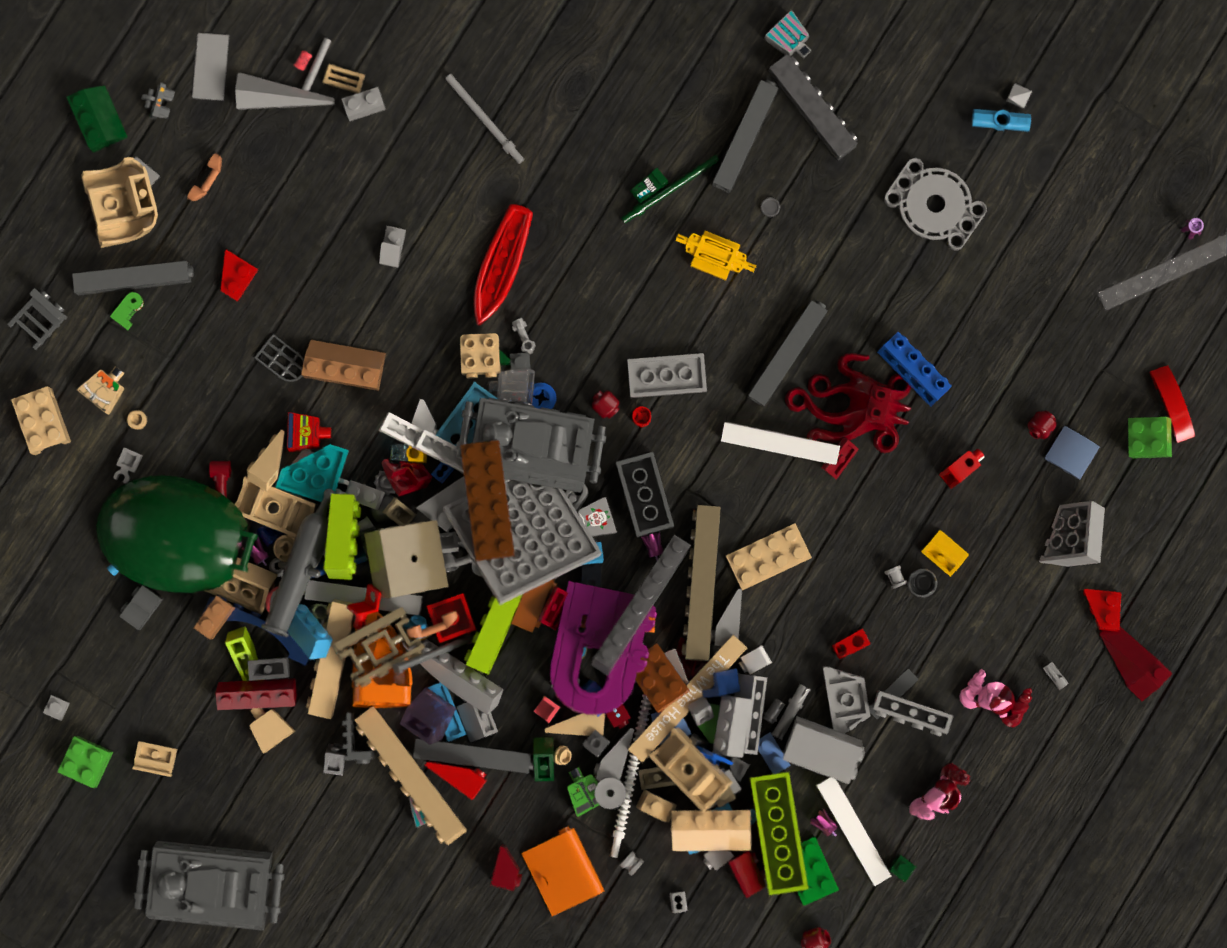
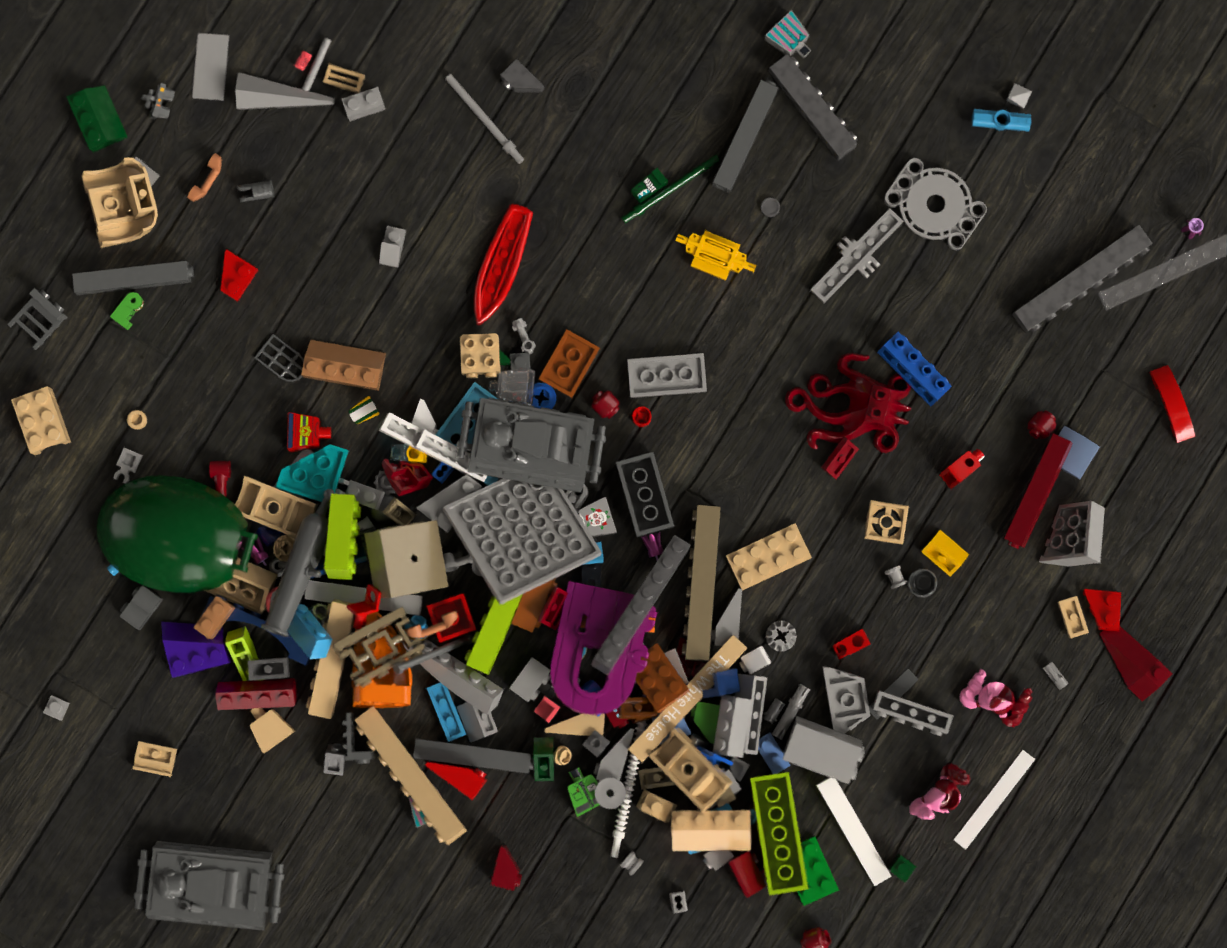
bright green brick [58,736,113,788] -> none
tan torso [78,366,124,415] -> none
tan slope [247,430,284,492] -> none
clear purple slope [400,687,456,745] -> none
light grey plate [439,532,466,553] -> none
reddish brown plate [460,440,515,561] -> none
orange door [522,826,605,916] -> none
light grey slope [688,697,714,726] -> none
white slope [721,422,840,465] -> none
dark grey brick [748,300,828,408] -> none
flat silver piece [810,809,837,837] -> none
bright green brick [1128,417,1172,458] -> none
none -> dark purple wedge [161,622,231,678]
none -> dark grey hinge [237,180,274,202]
none -> sticker [349,396,379,424]
none -> flat silver slope [501,59,544,92]
none -> light grey brick [509,657,551,702]
none -> dark orange plate [539,329,600,398]
none -> reddish brown slope [618,697,658,724]
none -> light grey gear [766,621,797,651]
none -> light grey hinge [810,208,904,303]
none -> tan piece [864,500,909,545]
none -> white sticker [954,750,1035,849]
none -> dark red brick [1004,434,1073,549]
none -> flat silver brick [1012,225,1152,333]
none -> tan plate [1058,596,1089,639]

